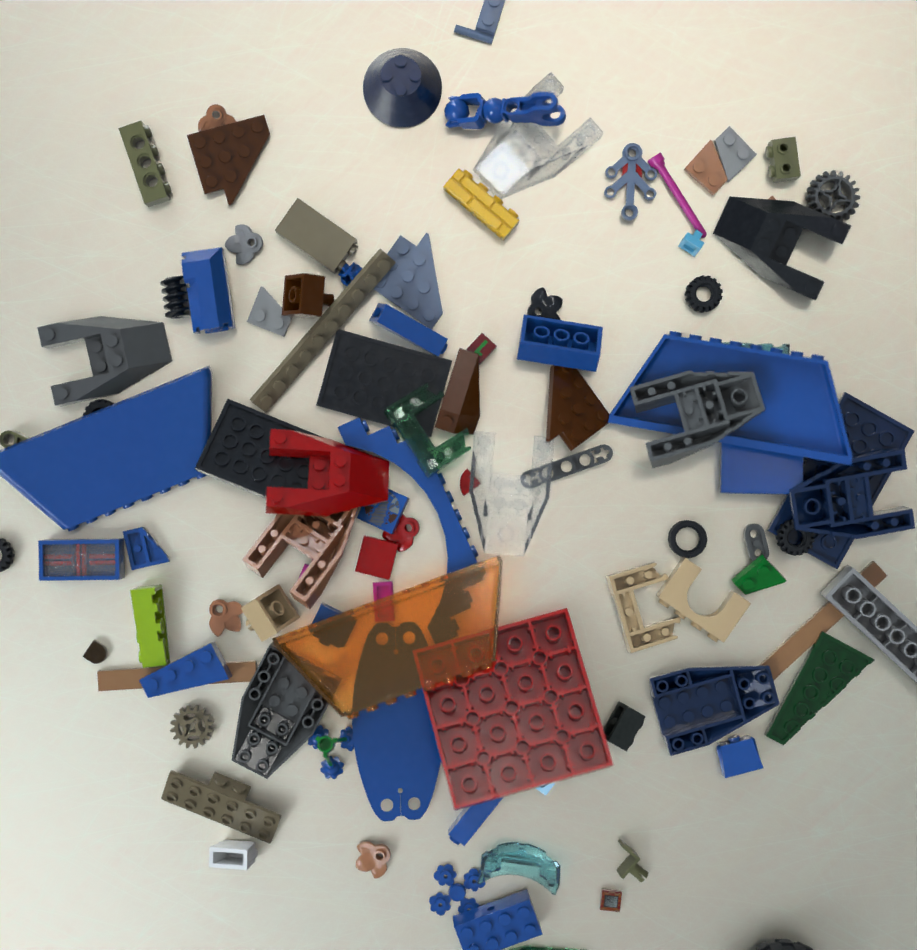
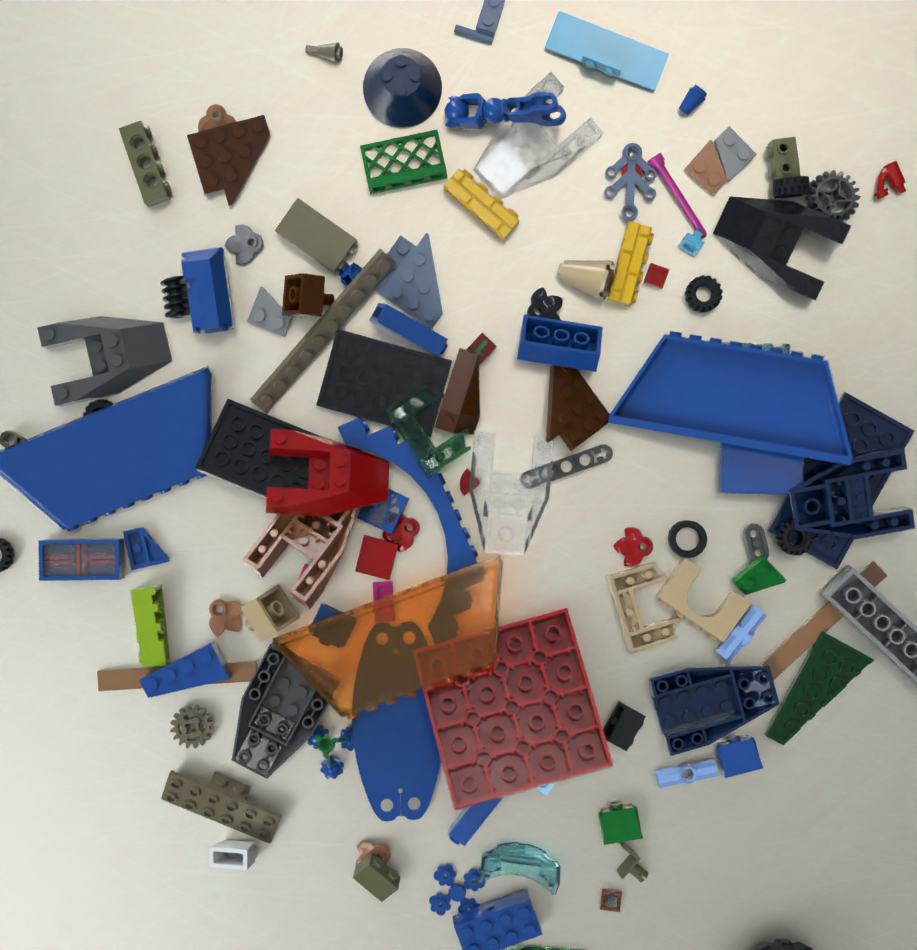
dark brown tile [83,640,108,664] -> none
dark grey wedge [629,371,765,469] -> none
none -> dark tan cone [305,42,343,63]
none -> olive brick [353,853,400,902]
none -> green fence [360,130,447,194]
none -> medium azure bracket [545,11,669,91]
none -> tan cone [557,260,614,301]
none -> green torso [598,803,643,845]
none -> yellow brick [607,222,654,306]
none -> red plate [613,527,653,567]
none -> red tile [643,263,670,289]
none -> light blue piece [655,758,718,788]
none -> blue cone [679,84,707,116]
none -> light blue piece [716,605,766,662]
none -> black tyre [773,176,810,198]
none -> red plant [873,161,906,200]

